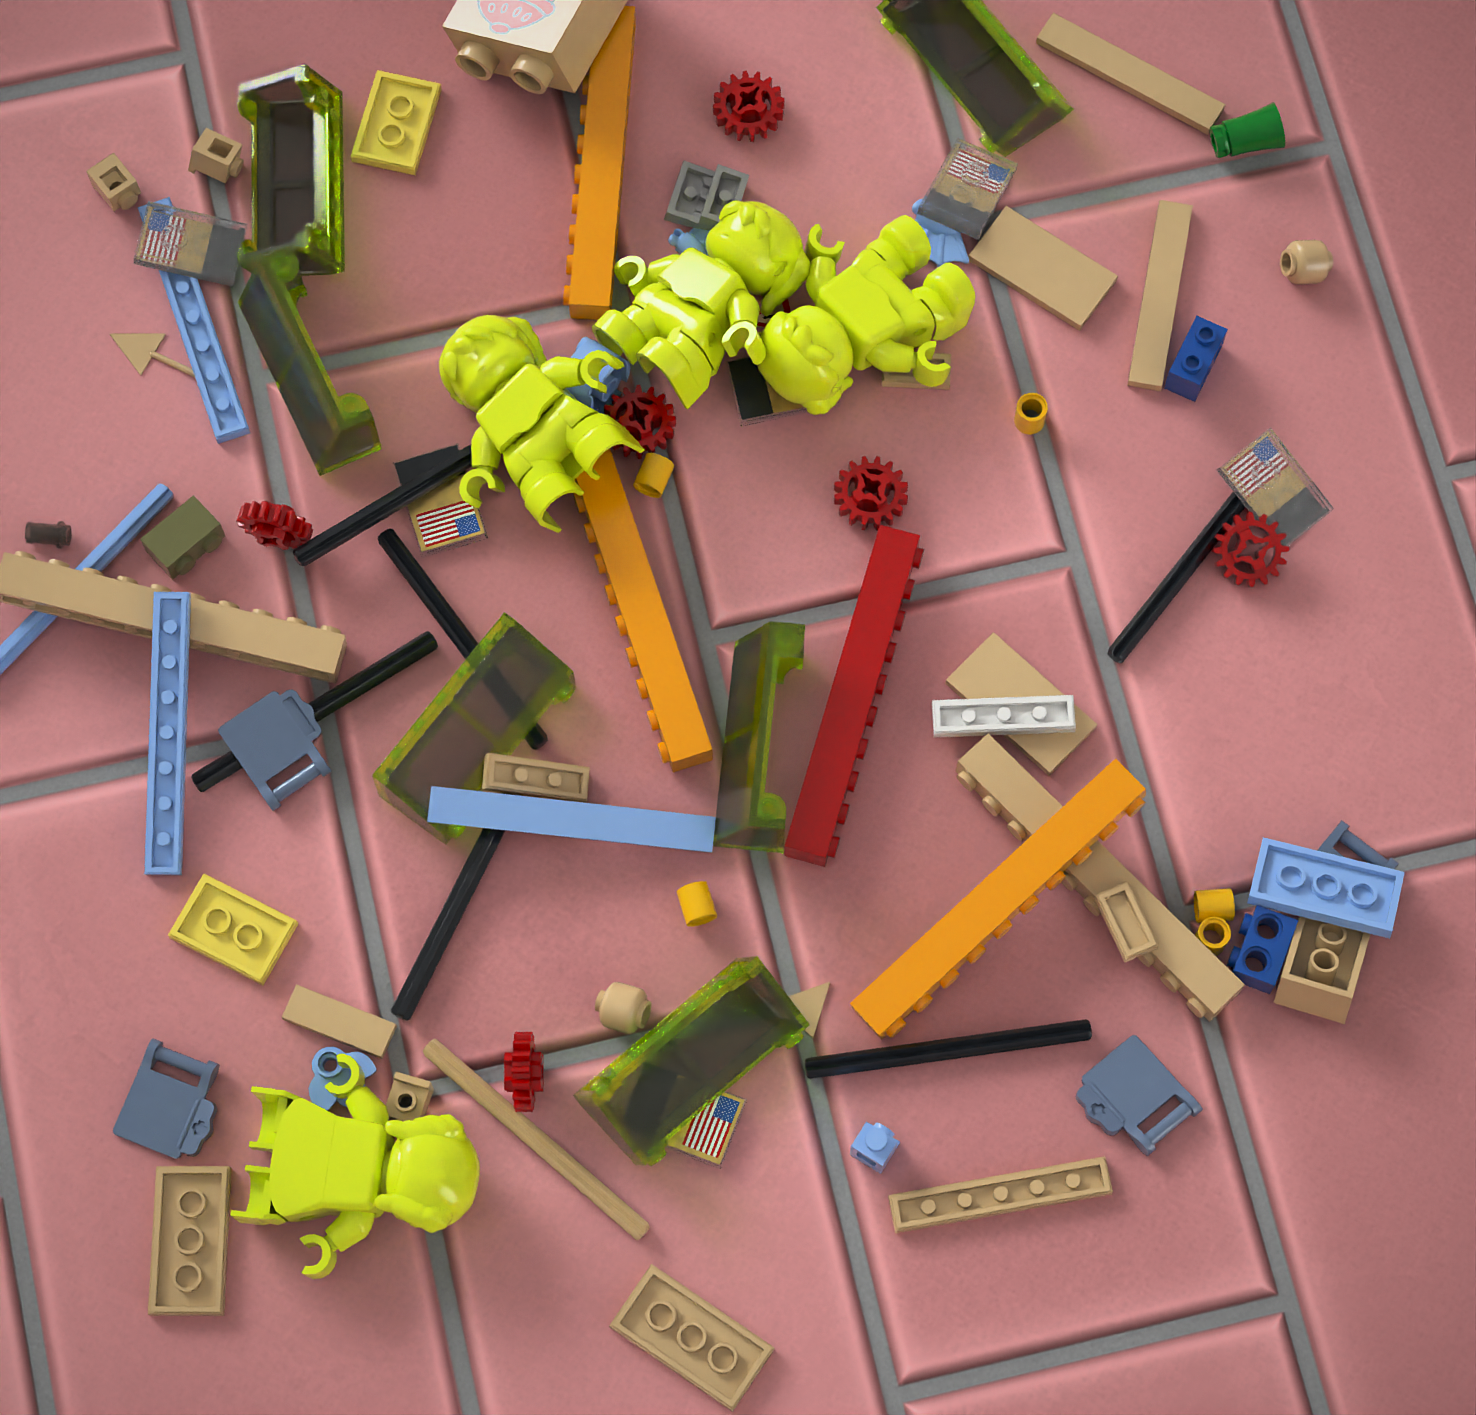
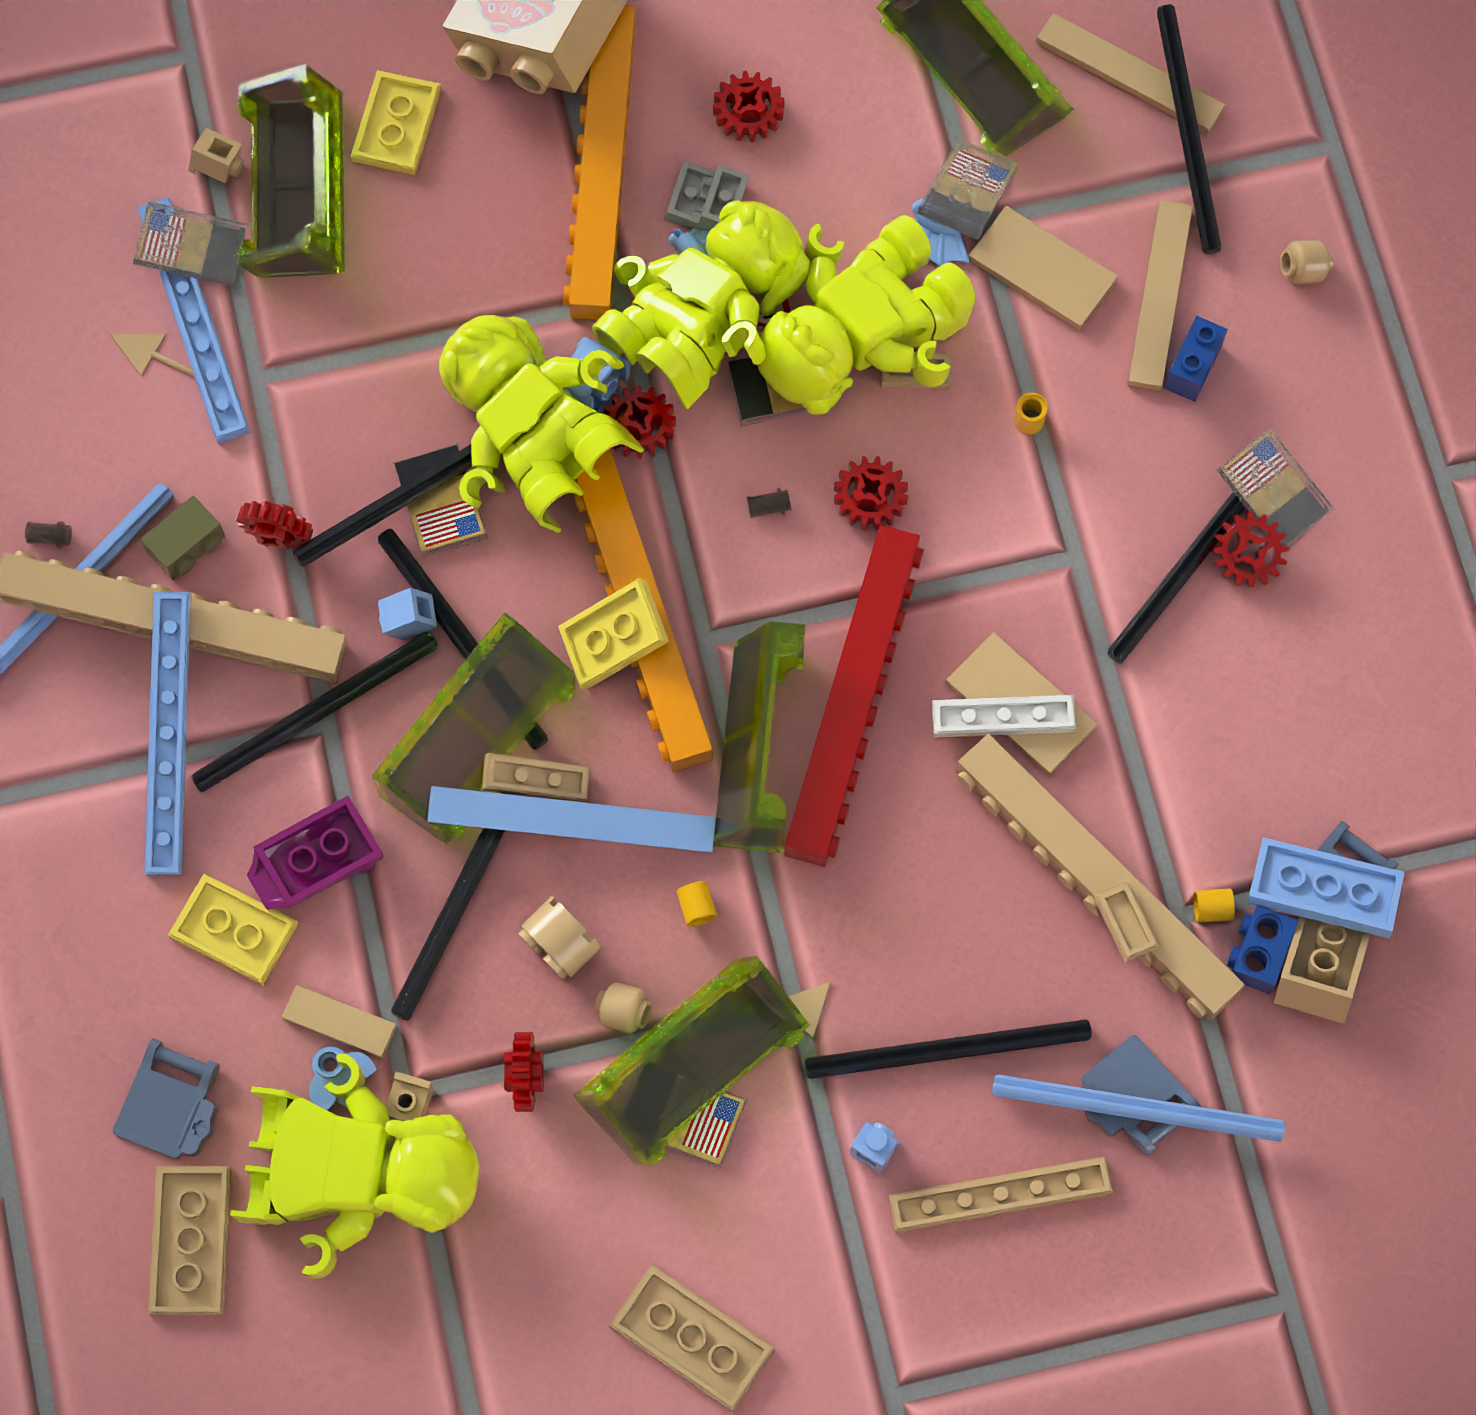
tan brick [86,153,141,211] -> none
sand blue piece [218,690,332,811] -> none
windscreen [238,245,382,476] -> none
tan axle [423,1039,650,1240] -> none
yellow beam [633,453,674,498] -> none
light orange brick [850,758,1146,1040] -> none
yellow beam [1195,917,1231,956] -> none
green plant [1210,102,1285,158] -> none
none -> magenta slope [247,795,384,910]
none -> light blue brick [378,588,437,640]
none -> tan brick [518,896,602,980]
none -> light yellow tile [558,578,669,689]
none -> clear smoke pin [747,488,792,518]
none -> light blue axle [992,1075,1285,1142]
none -> black axle [1157,4,1221,254]

